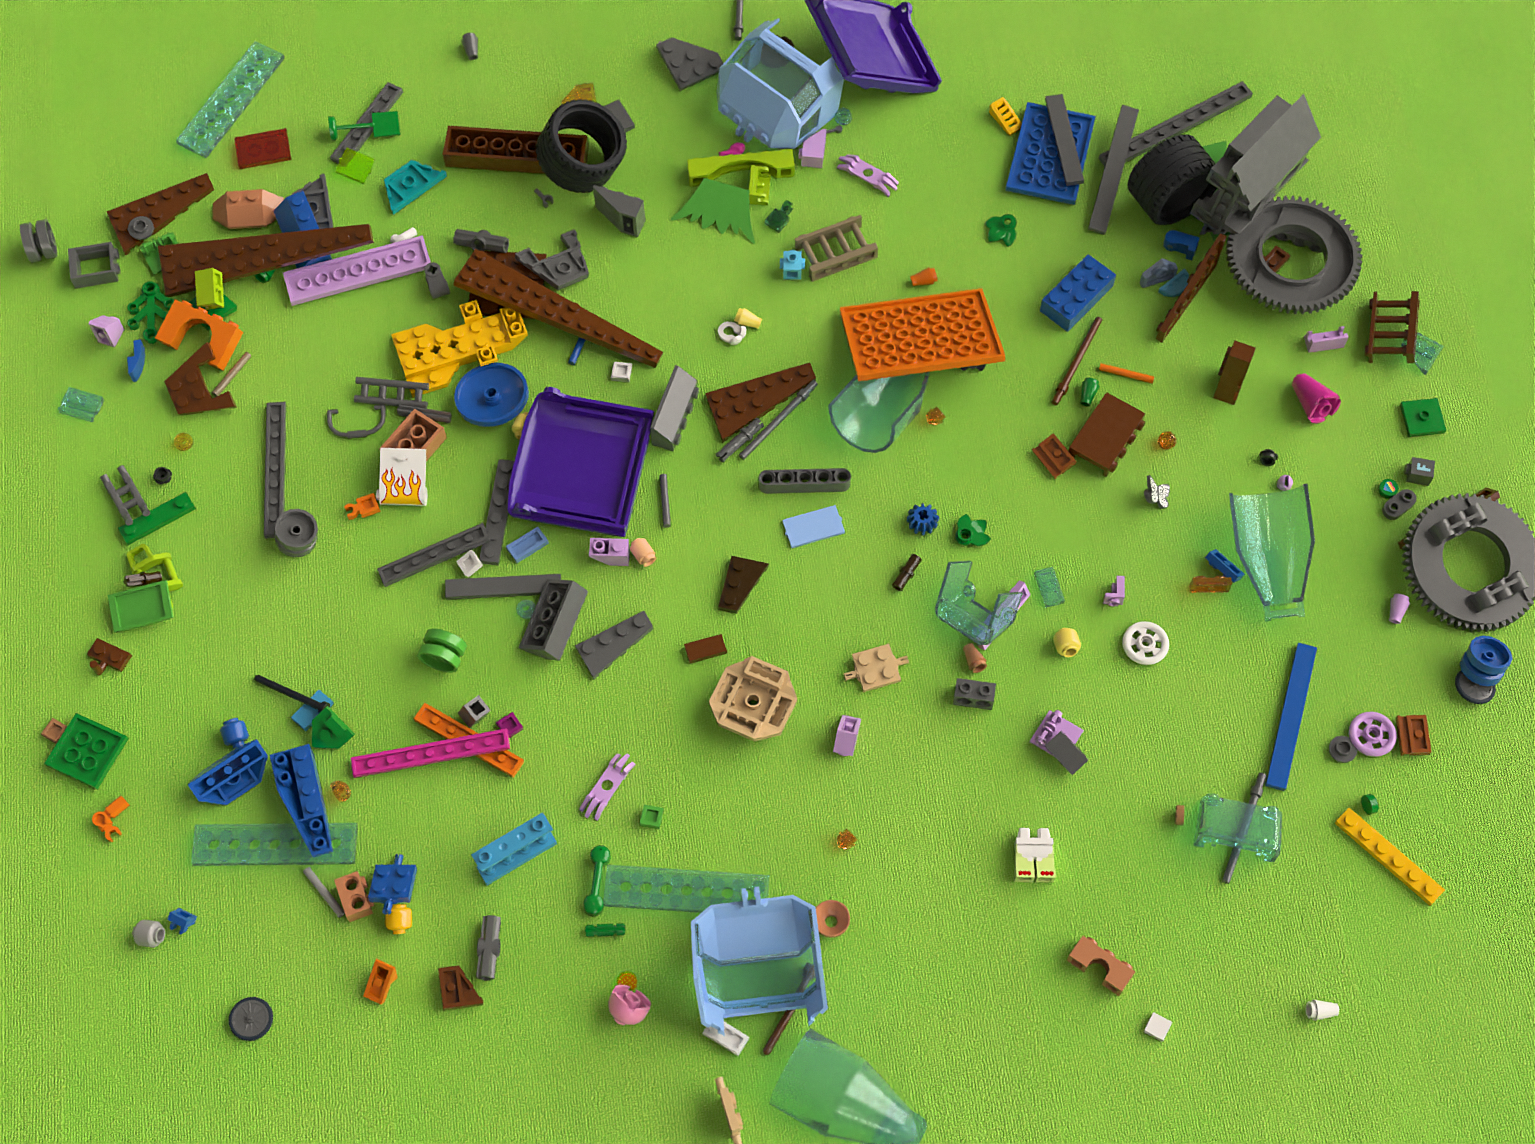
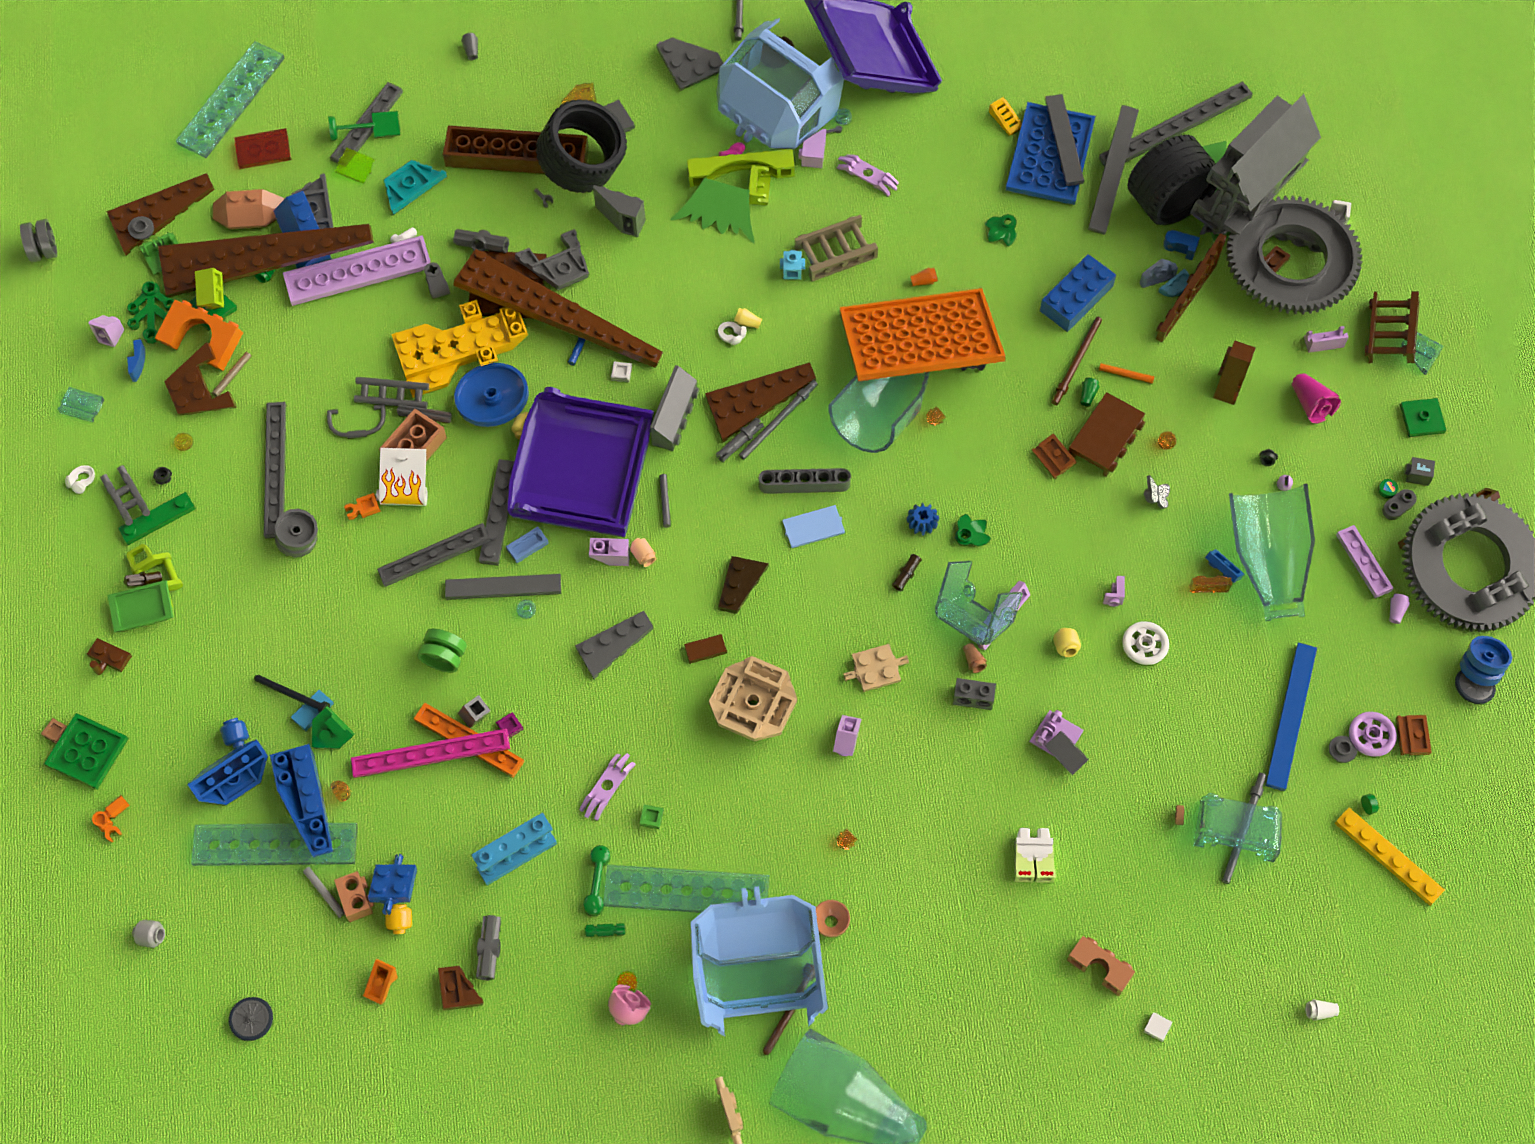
dark grey window [68,242,121,289] -> none
blue tile [167,908,197,934] -> none
white plate [456,550,483,577] -> none
dark grey slope [519,579,588,661] -> none
white plate [703,1022,749,1056] -> none
clear green plate [765,200,793,233] -> none
clear light blue plate [1034,567,1065,608] -> none
none -> white piece [65,465,95,494]
none -> white panel [1329,200,1351,225]
none -> lavender plate [1336,525,1393,598]

